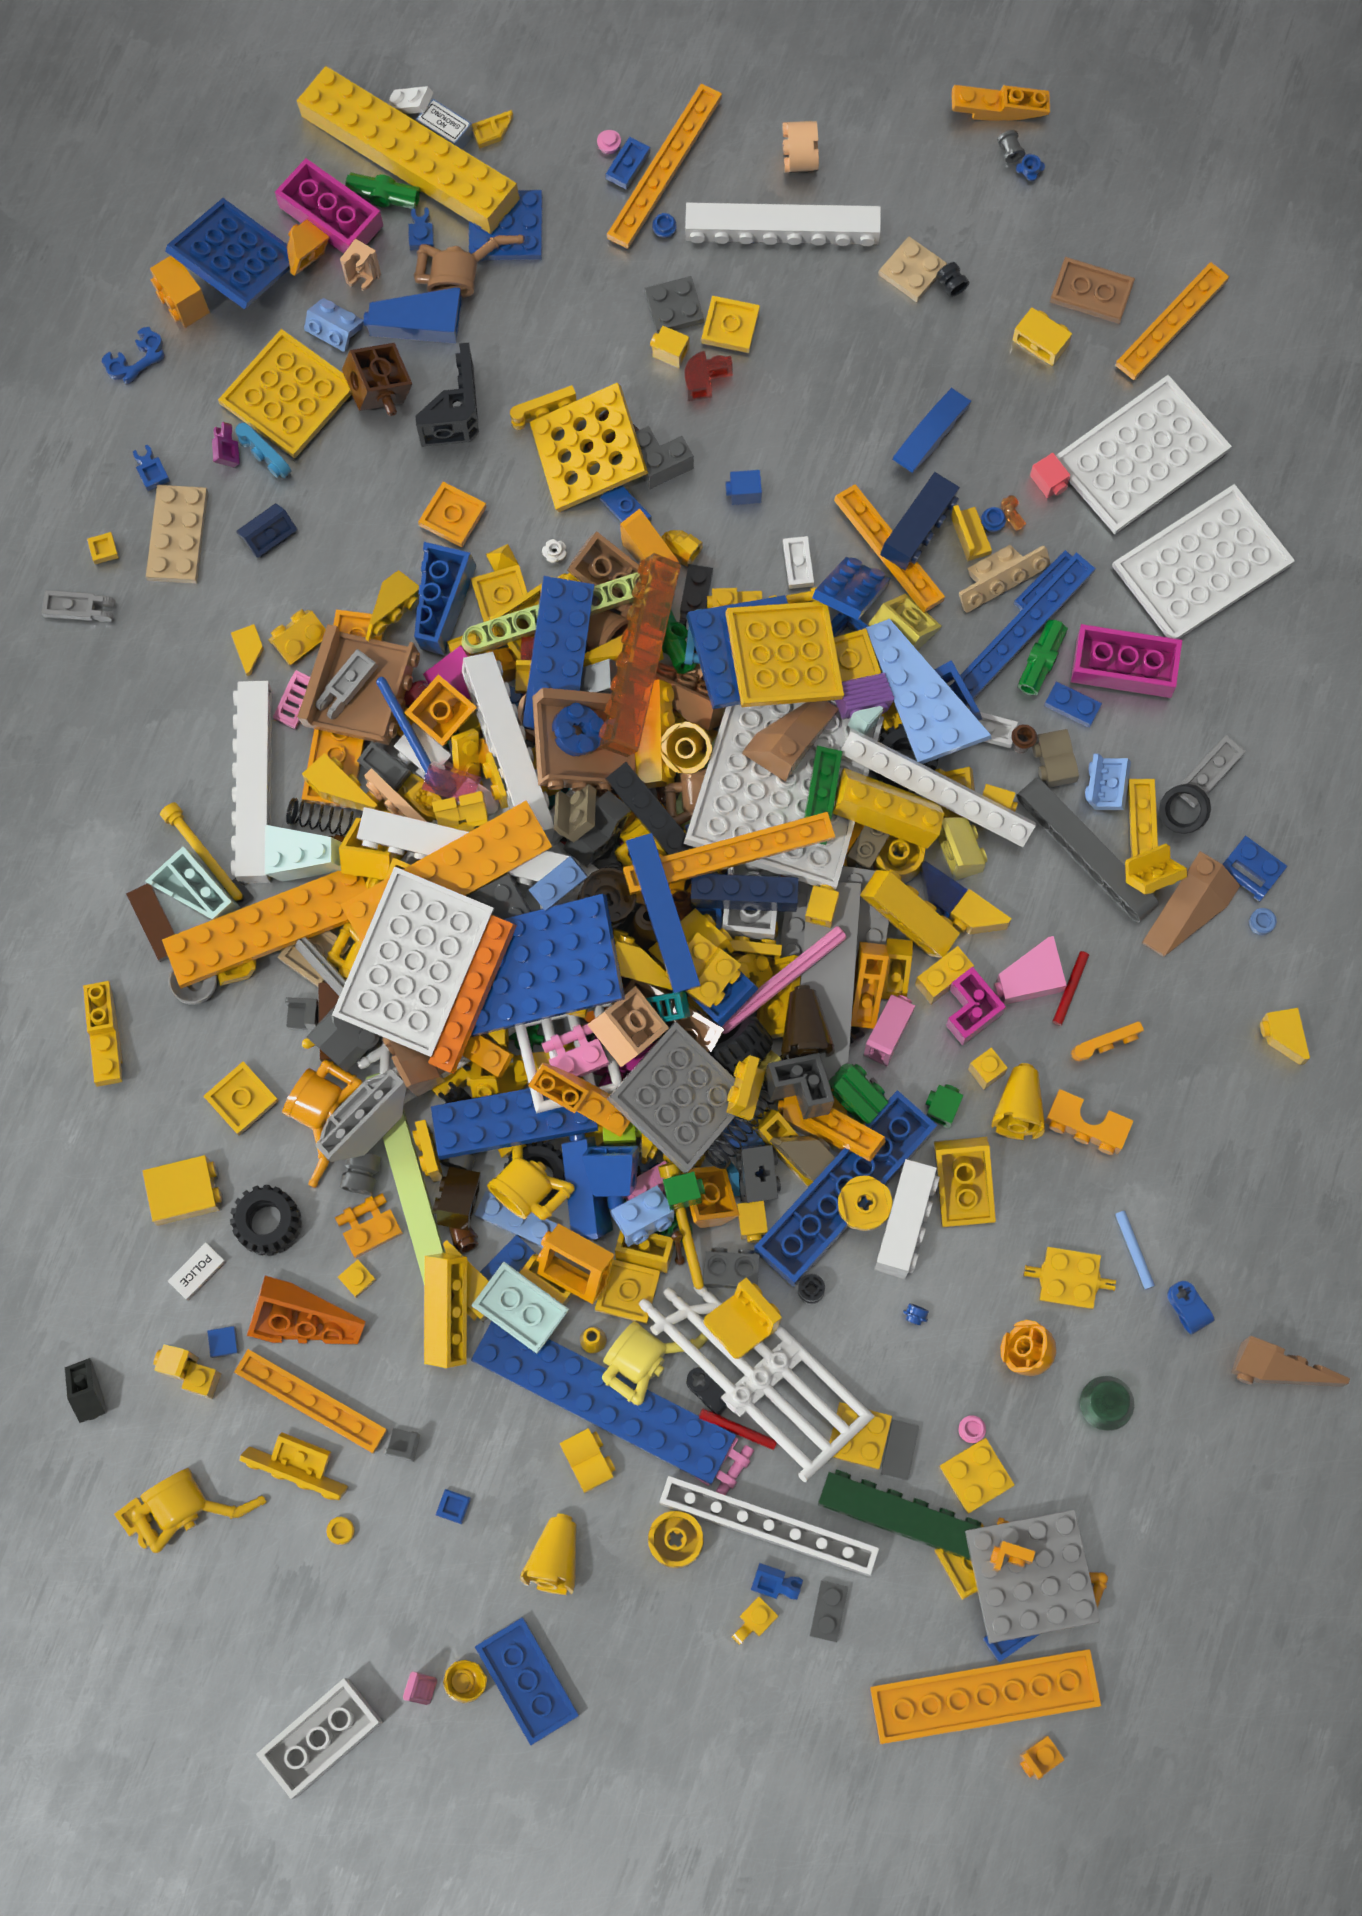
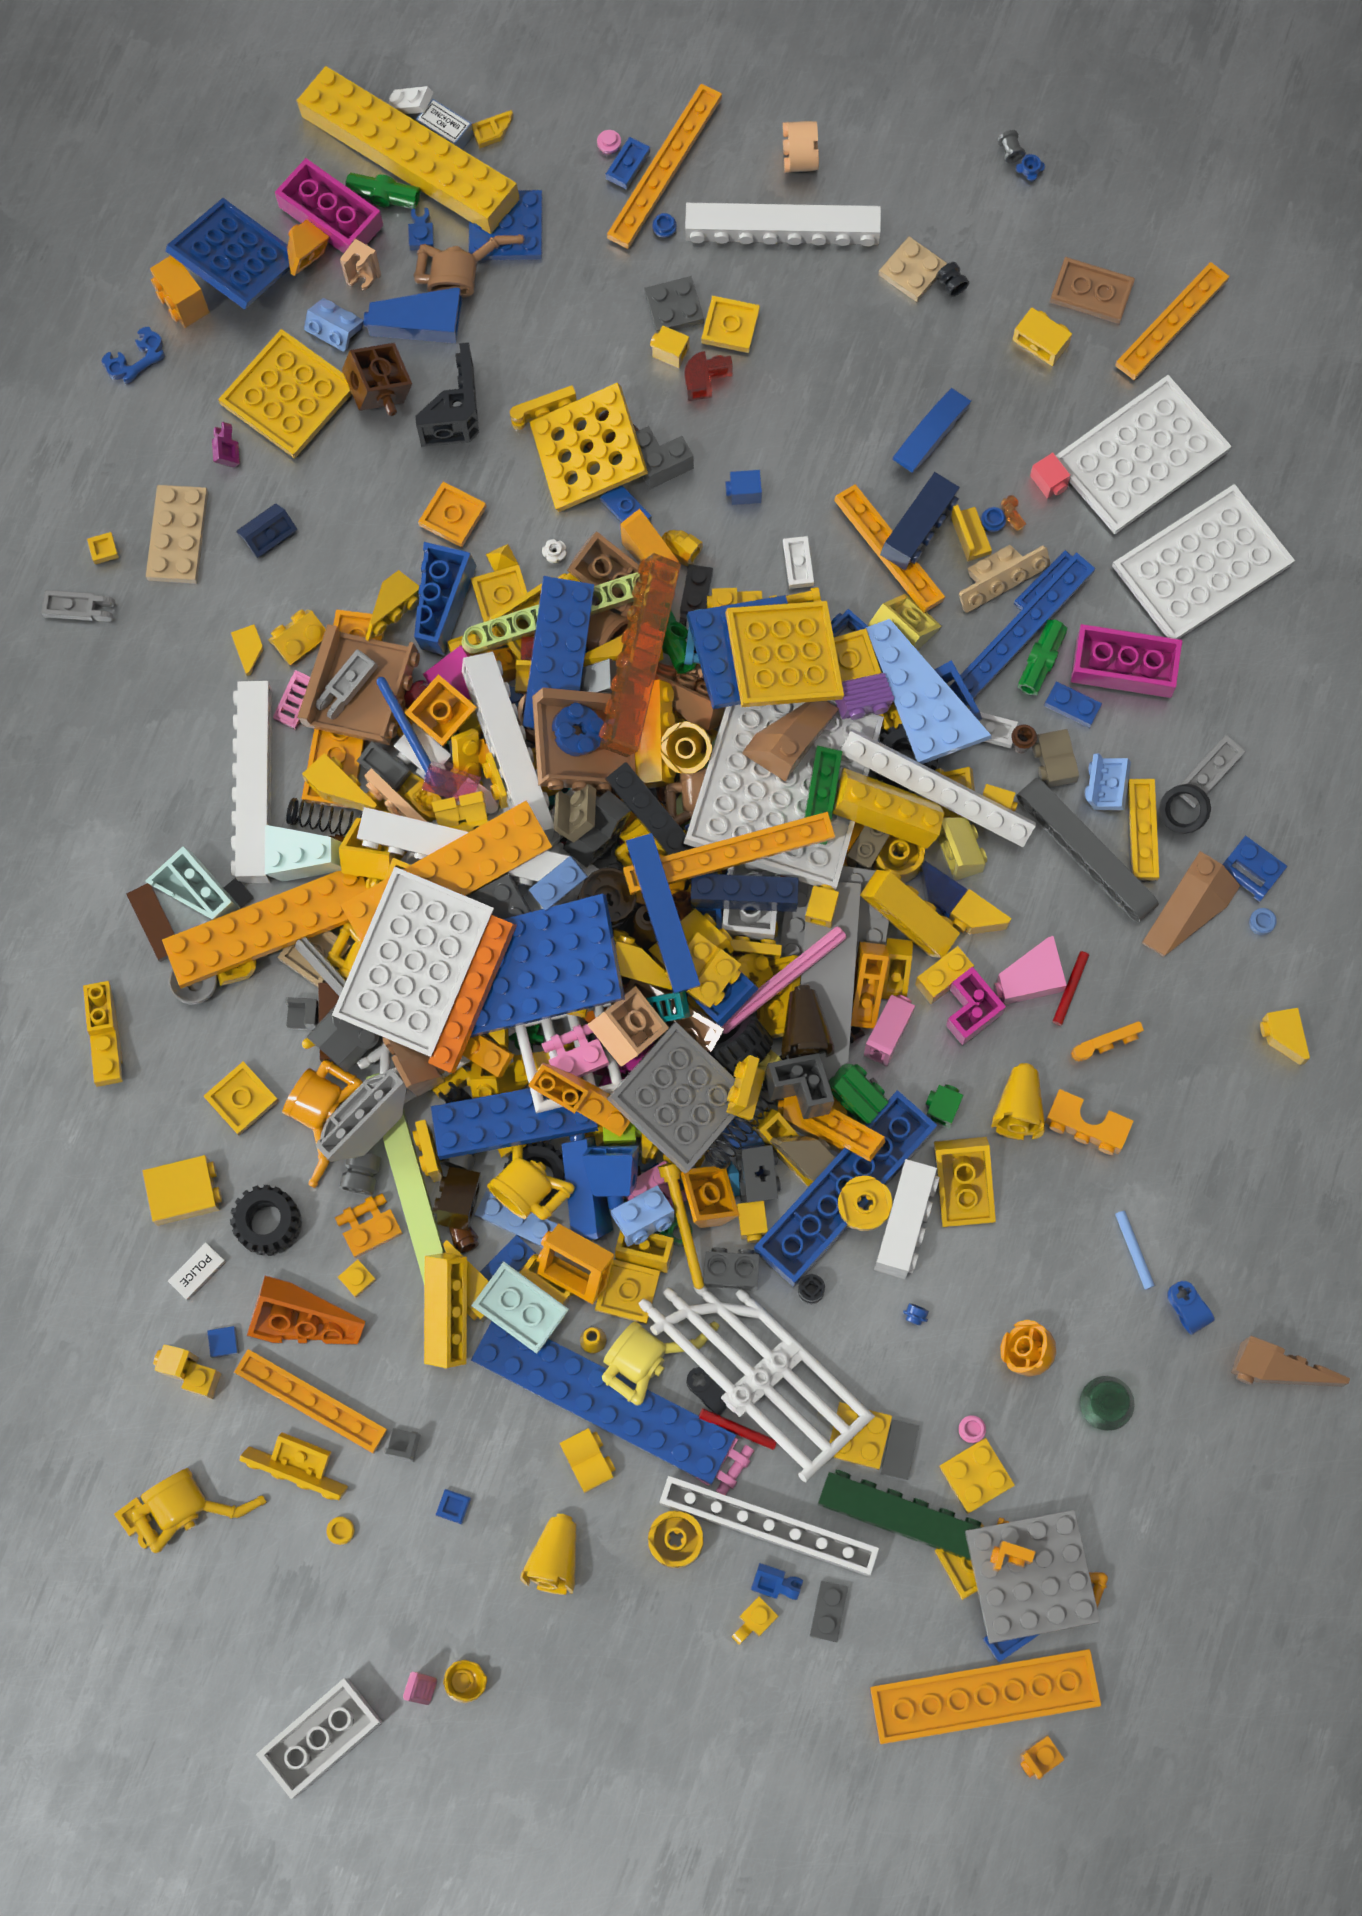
pearl dark grey slope [65,1358,105,1423] -> none
blue plate [133,445,170,491] -> none
yellow piece [160,802,243,901] -> none
dark azure plate [235,423,292,478] -> none
blue plate [475,1617,579,1746] -> none
green brick [663,1172,705,1211] -> none
reddish brown hinge [671,1231,685,1265] -> none
yellow bracket [703,1277,782,1359] -> none
blue plate [812,557,891,620] -> none
light aqua slope [848,706,883,735] -> none
light orange slope [952,85,1050,121] -> none
yellow brick [968,1047,1008,1090] -> none
yellow plate [1023,1247,1116,1309] -> none
yellow bracket [1125,844,1187,895] -> none

